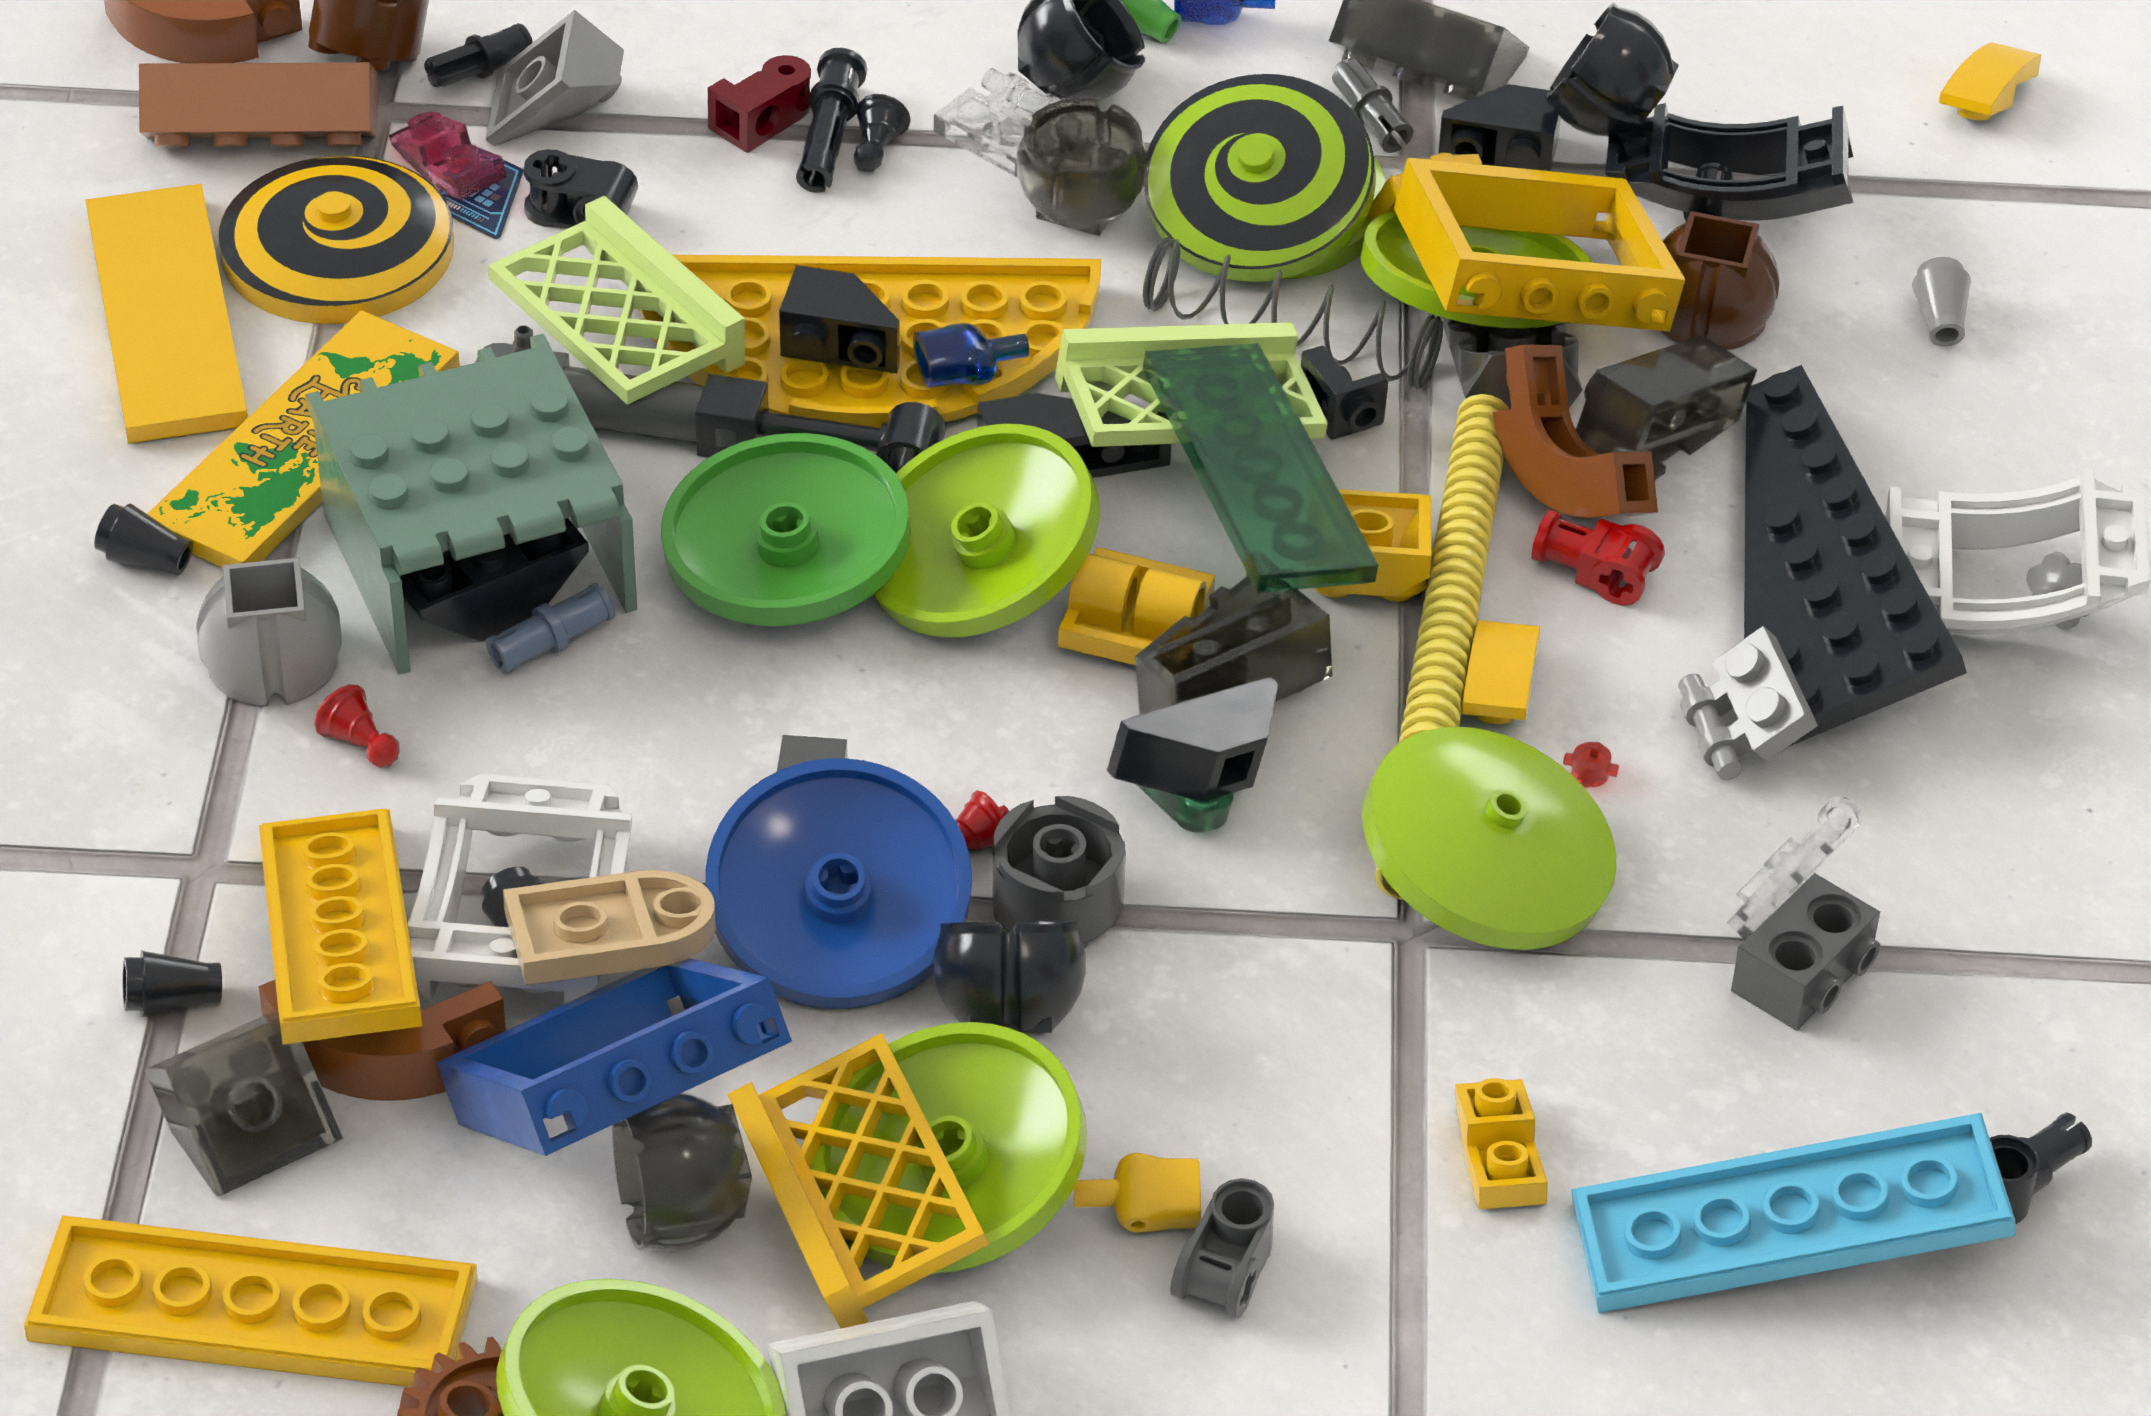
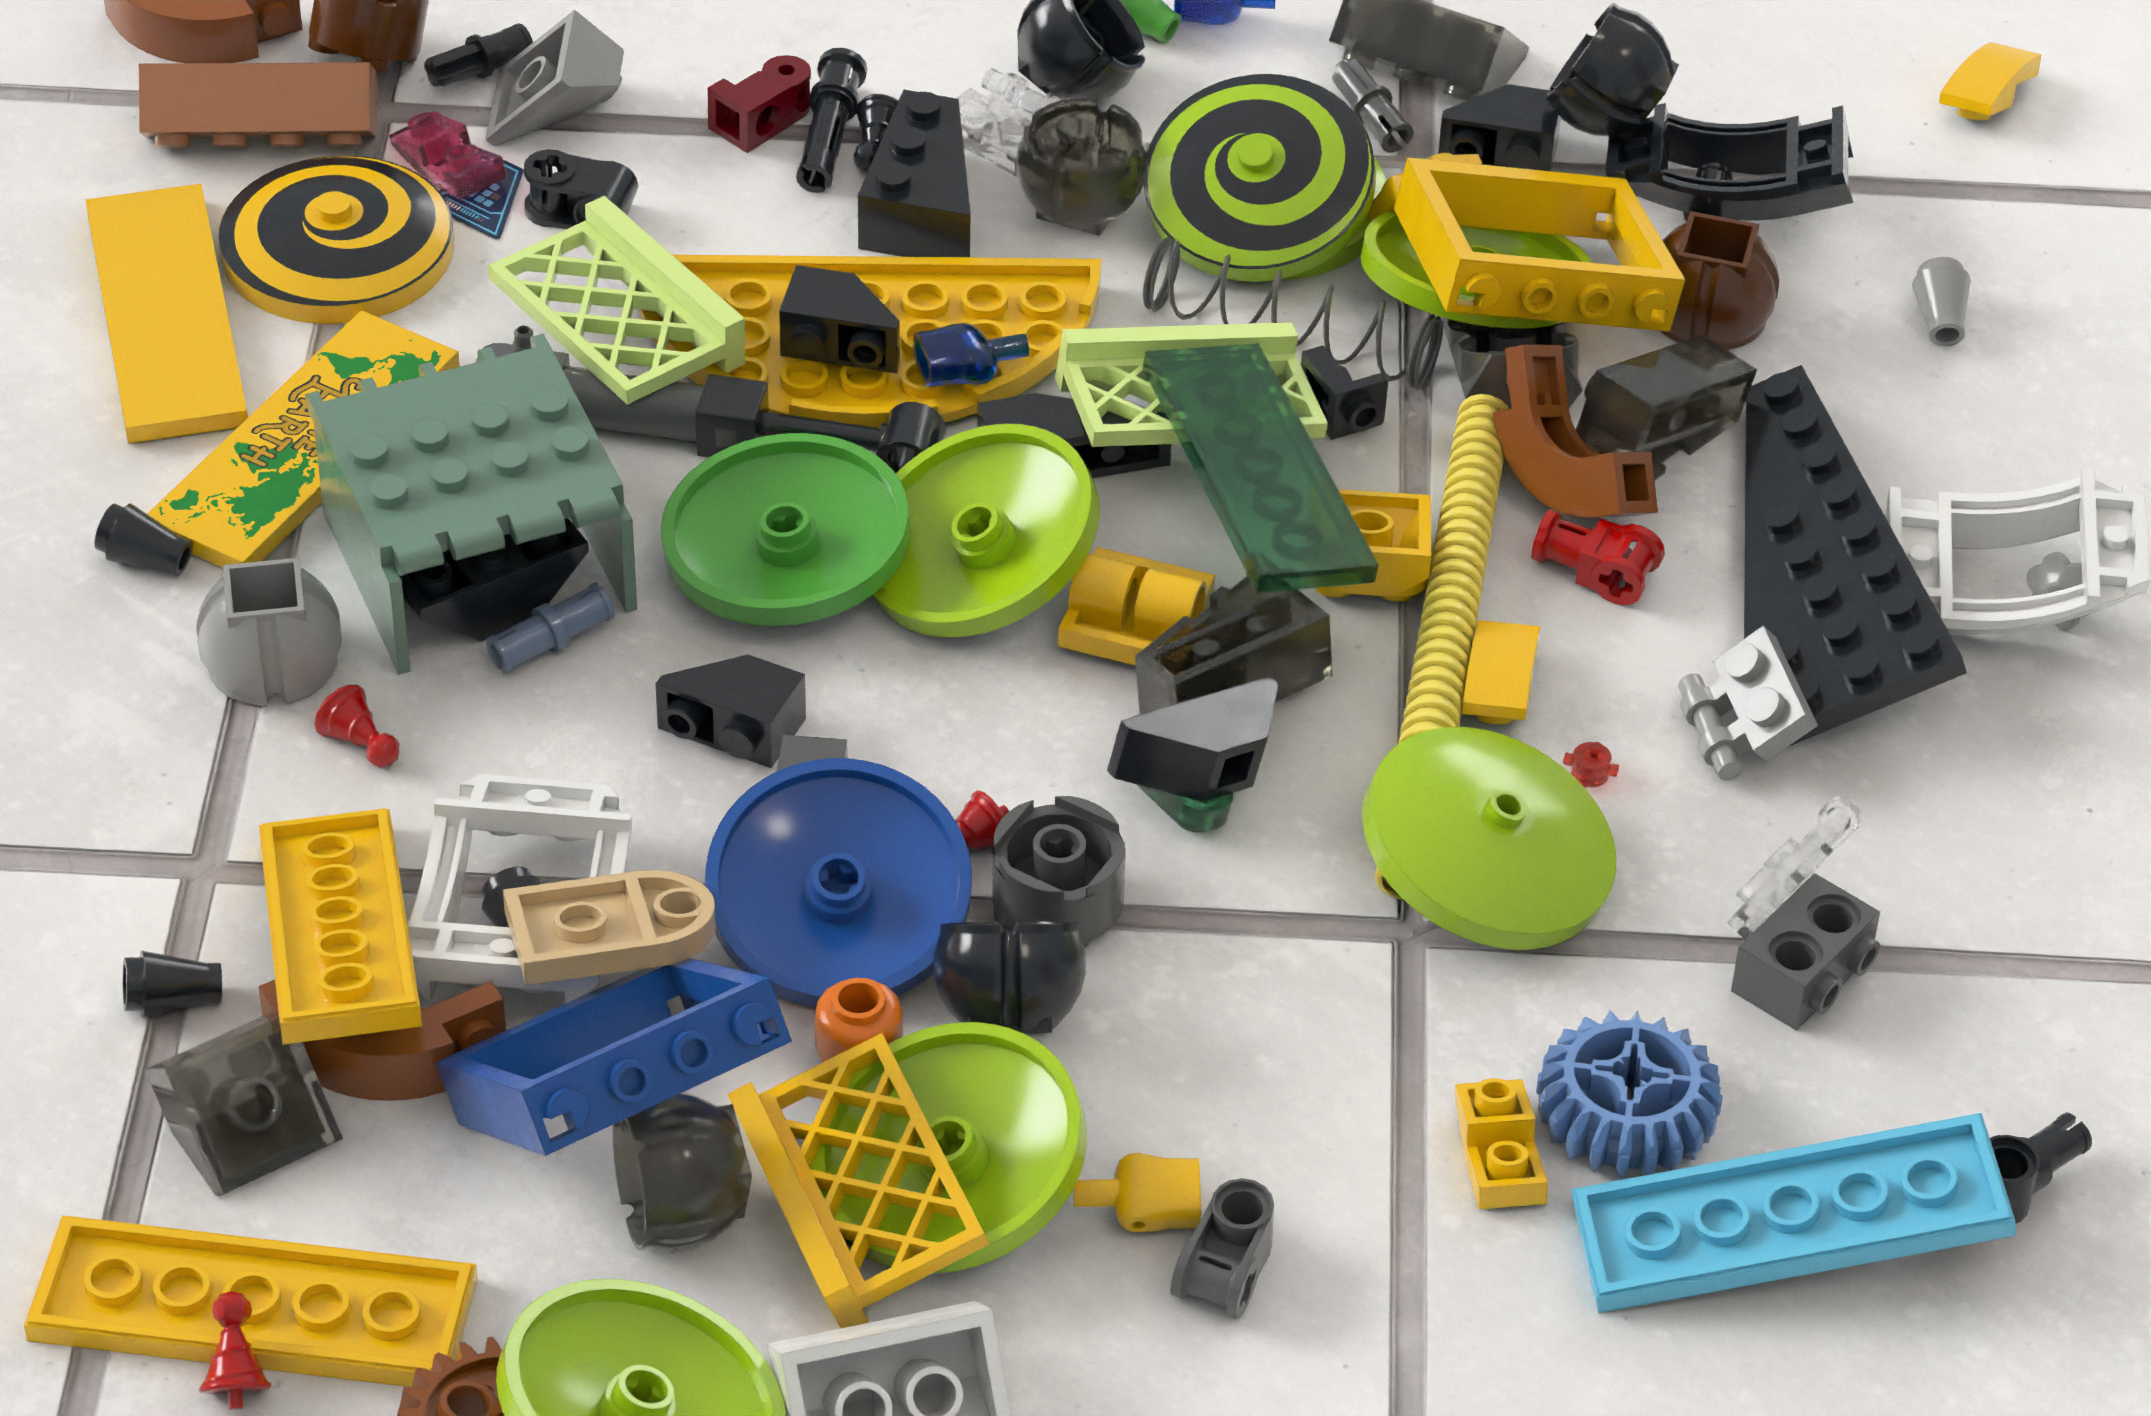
none -> red piece [199,1291,271,1410]
none -> black slope [655,654,806,768]
none -> orange head [814,978,903,1062]
none -> black wedge [858,89,971,257]
none -> medium blue gear [1536,1010,1723,1179]

